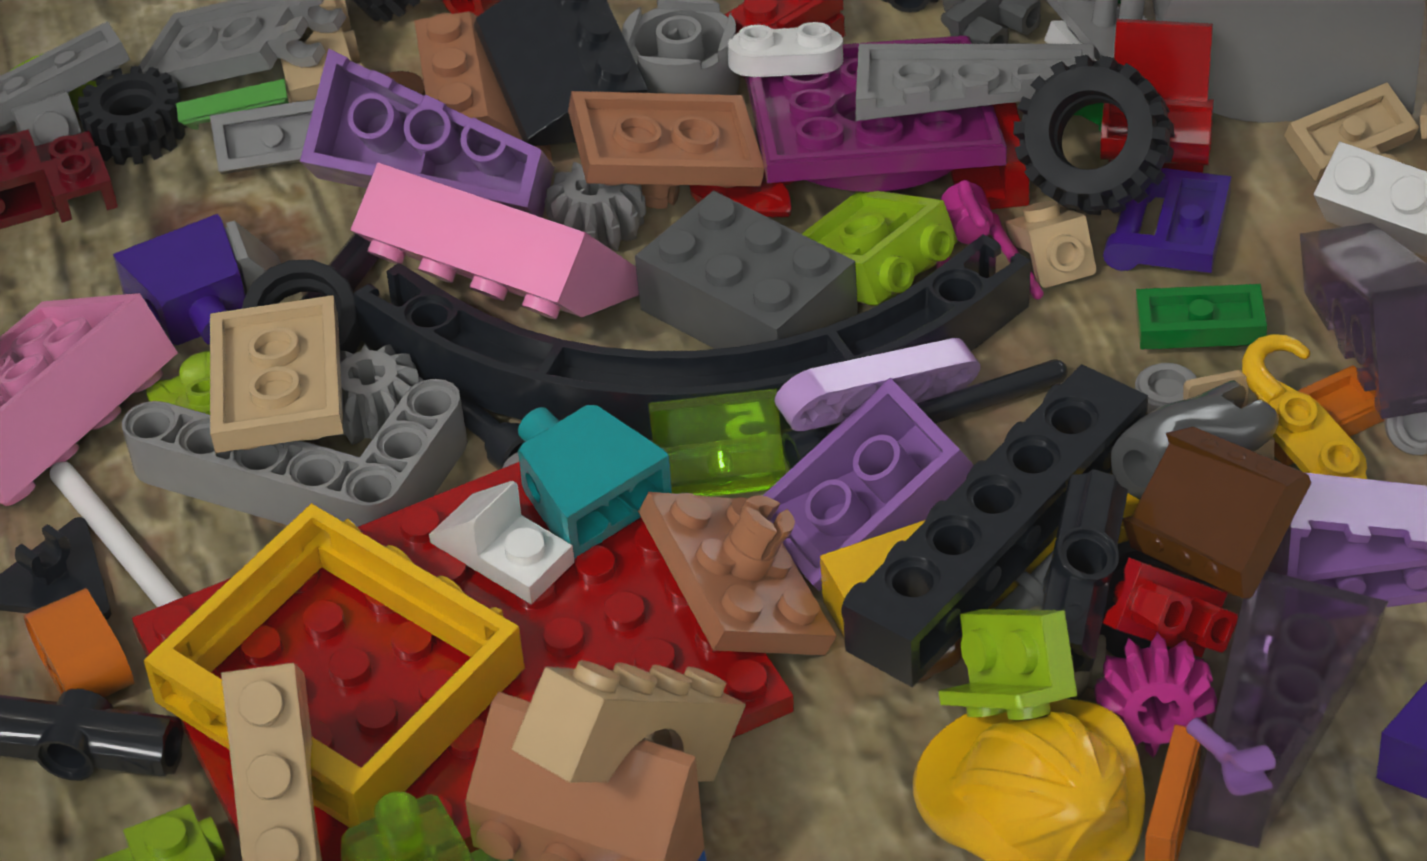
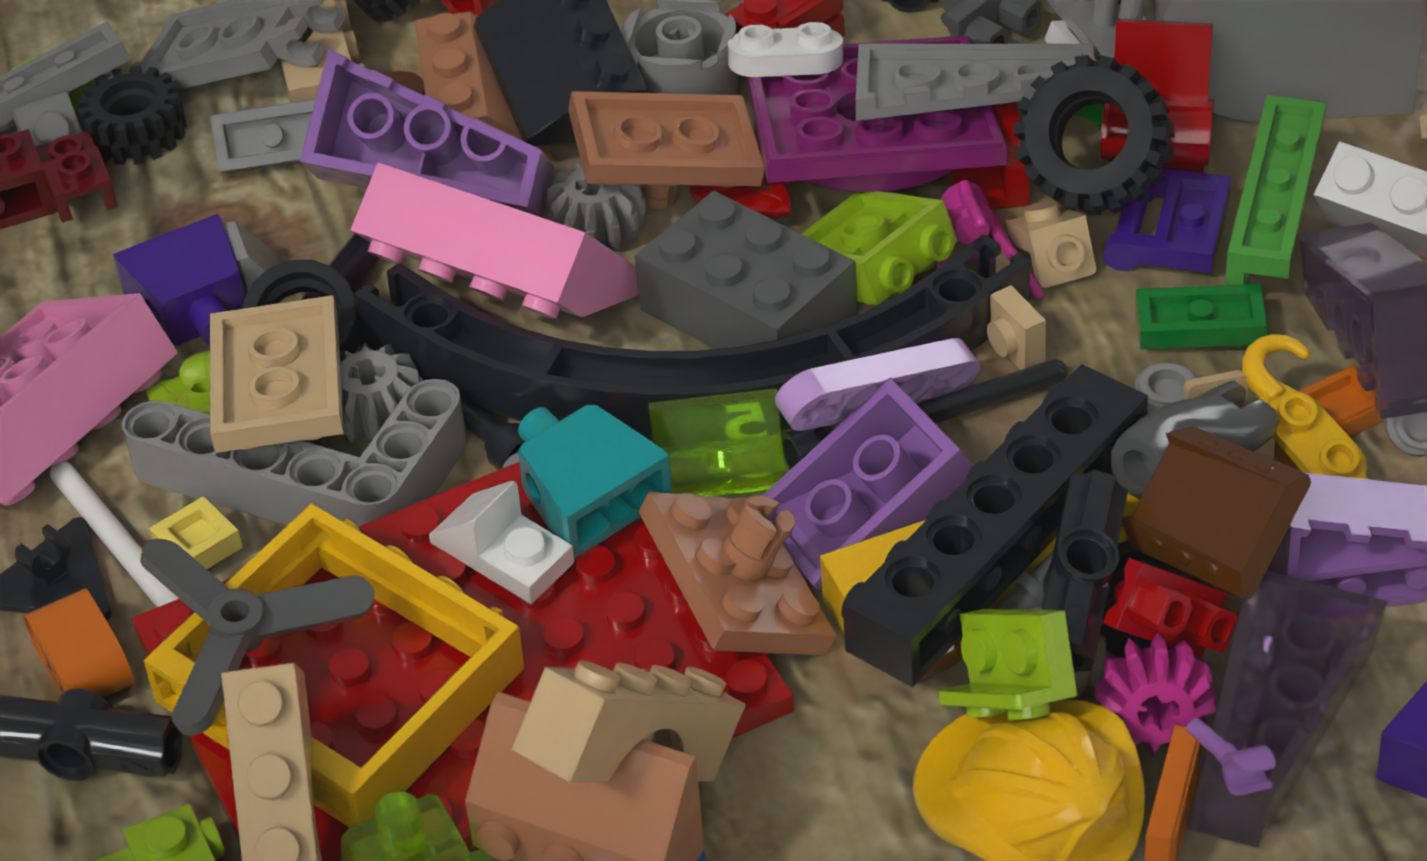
bright green tile [176,79,289,130] -> none
tan plate [1284,82,1419,181] -> none
none -> dark grey piece [140,539,374,736]
none -> light yellow plate [149,496,243,569]
none -> tan plate [987,285,1046,370]
none -> bright green fence [1225,95,1327,285]

